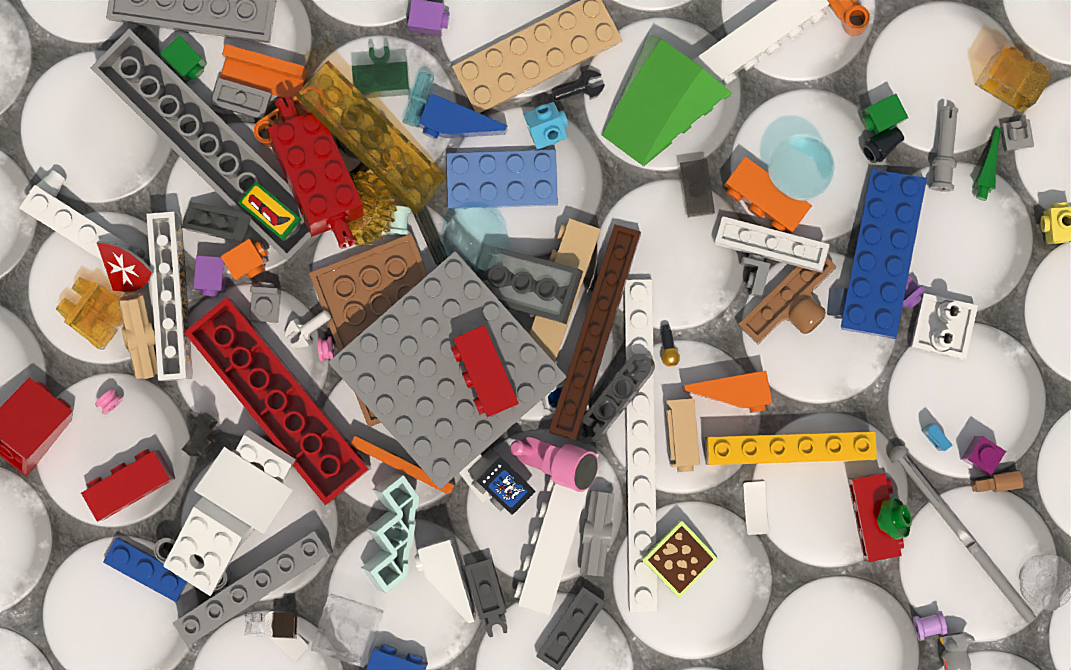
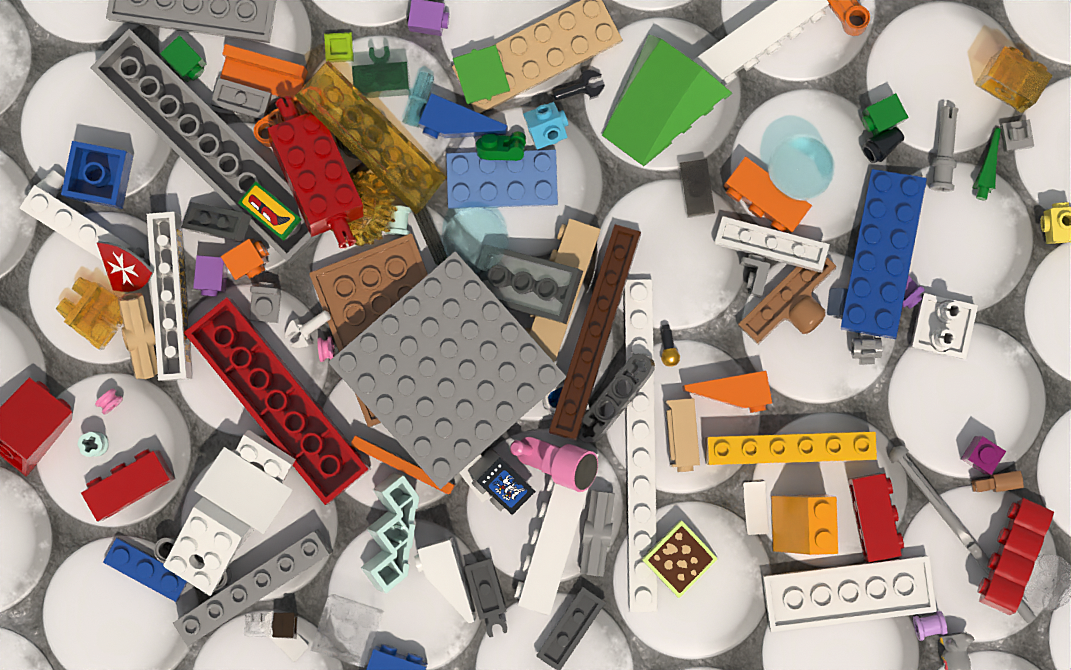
clear smoke bracket [182,412,221,456] -> none
red brick [450,325,519,418] -> none
green plate [877,497,912,540] -> none
dark azure tile [922,423,952,451] -> none
none -> blue brick [61,141,134,209]
none -> light aqua bush [77,432,109,457]
none -> lime tile [324,32,354,63]
none -> bright green piece [453,45,510,105]
none -> green plate [476,131,526,161]
none -> white plate [763,556,937,632]
none -> light orange slope [771,494,838,555]
none -> light grey gear [851,333,882,365]
none -> red brick [977,498,1054,615]

